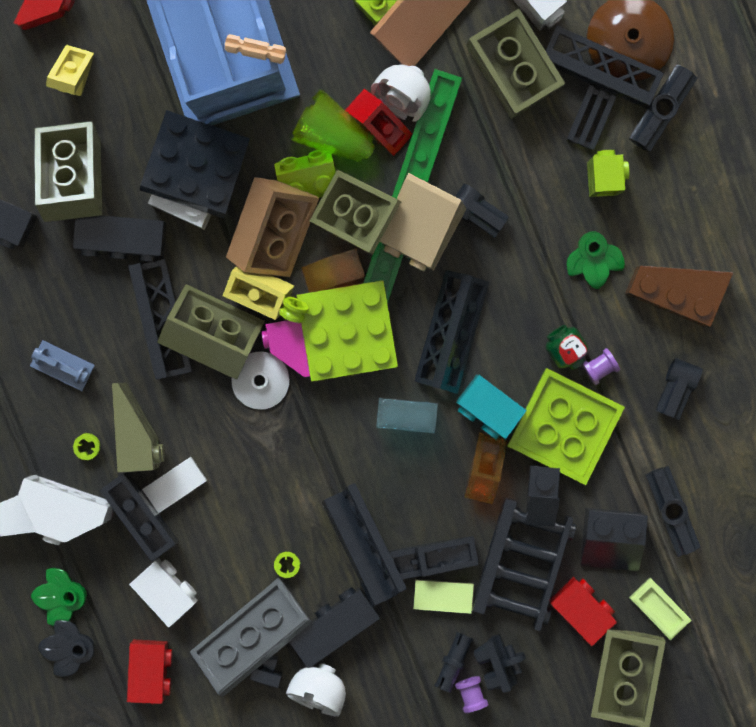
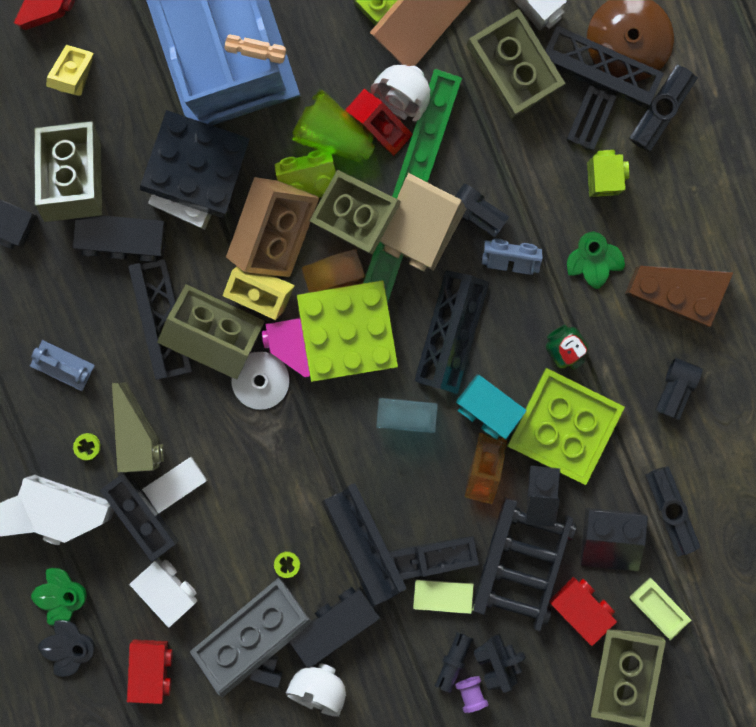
lime bush [279,297,309,323] -> none
medium lavender bush [582,348,620,385] -> none
none -> sand blue hinge [481,238,542,275]

